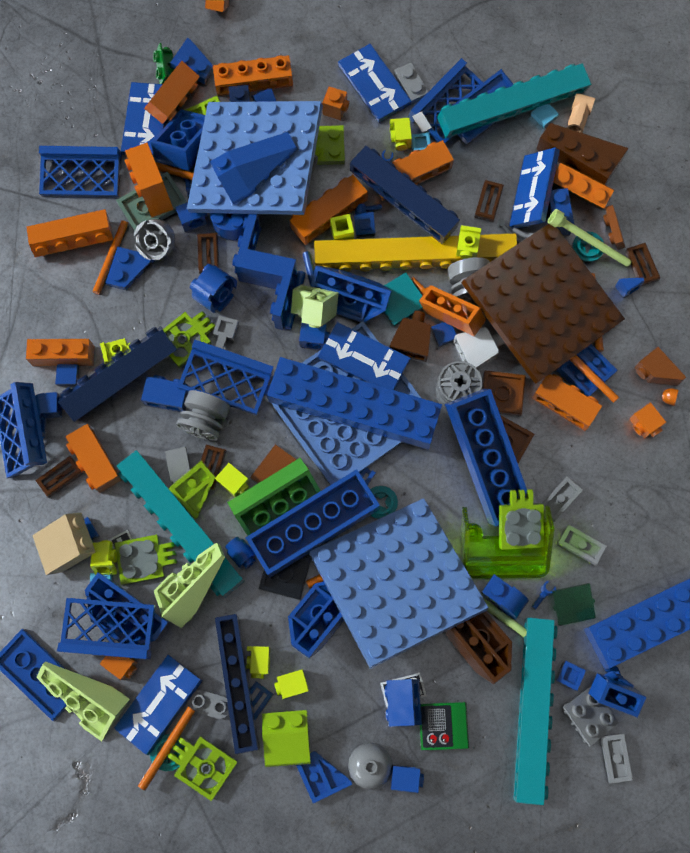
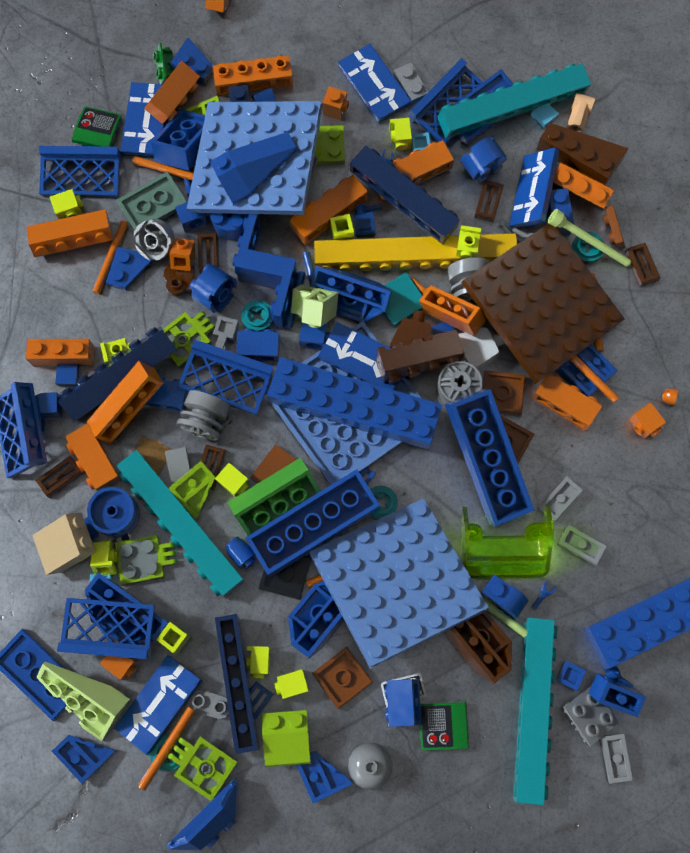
orange wedge [124,143,174,218] -> none
yellowish green wedge [154,543,225,628] -> none
blue brick [390,765,424,793] -> none
white sticker [412,111,432,133] -> none
piece [499,489,544,550] -> none
clear green piece [552,583,596,626] -> none
blue slope [615,278,644,298] -> none
dark orange slope [634,347,686,386] -> none
none -> neon yellow brick [50,189,84,219]
none -> blue wing [52,735,115,784]
none -> slope [72,106,122,147]
none -> orange brick [87,361,163,444]
none -> blue wheel [87,487,140,538]
none -> clear orange piece [132,435,172,476]
none -> neon yellow brick [156,622,191,654]
none -> reddish brown plate [163,265,196,296]
none -> blue wedge [166,778,239,850]
none -> orange brick [169,238,196,271]
none -> blue brick [236,329,280,362]
none -> teal gear [241,300,272,331]
none -> dark orange tile [312,646,373,710]
none -> reddish brown wedge [376,330,465,384]
none -> blue brick [460,136,507,184]

